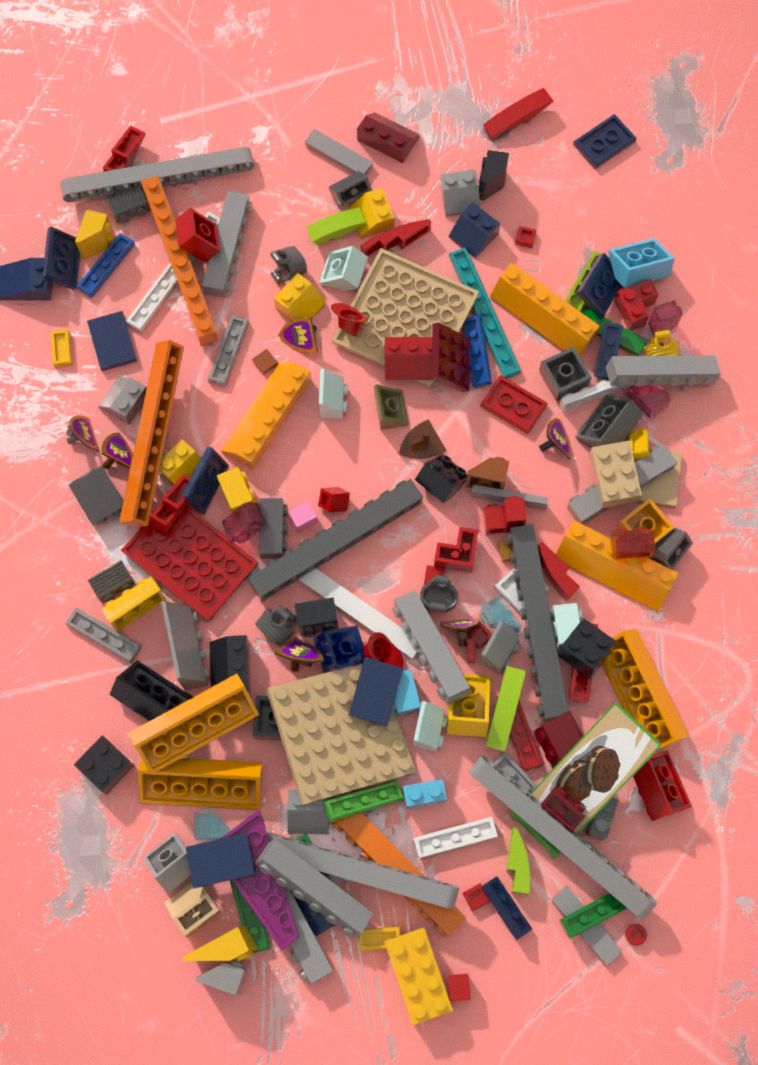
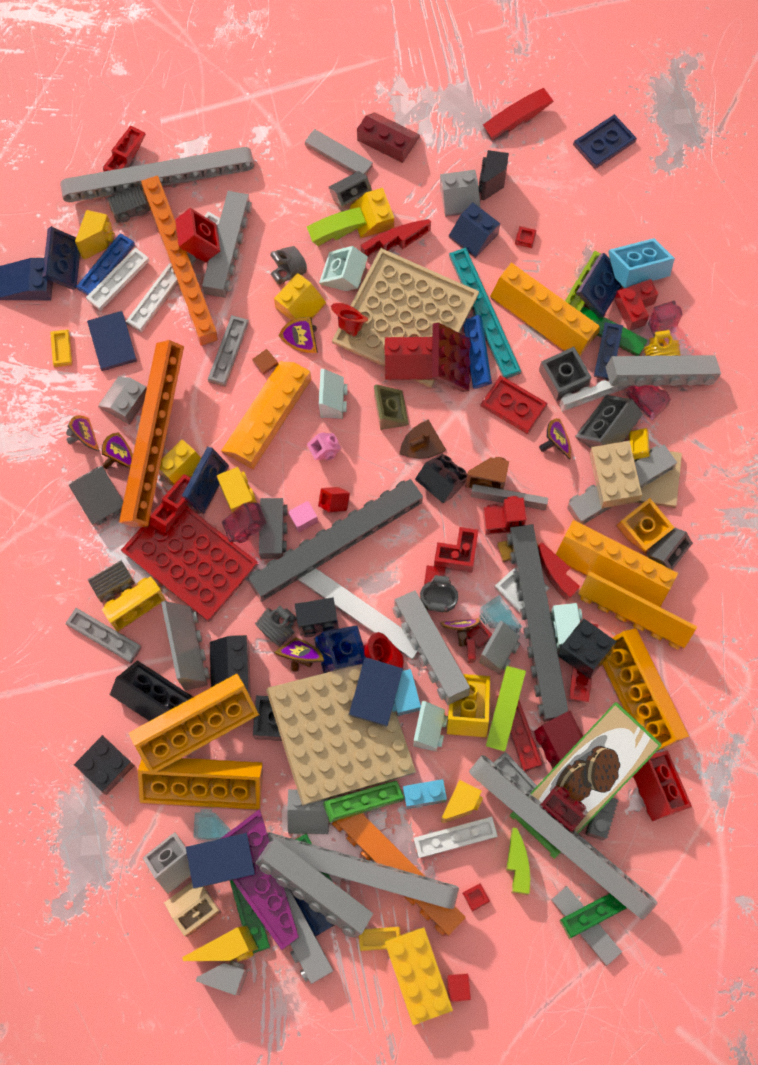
dark blue plate [481,876,532,940] -> none
clear red brick [611,527,656,559] -> none
red tile [625,924,647,946] -> none
none -> white plate [86,247,150,311]
none -> bright pink brick [307,432,341,461]
none -> yellow slope [441,780,483,823]
none -> light orange slope [578,571,698,650]

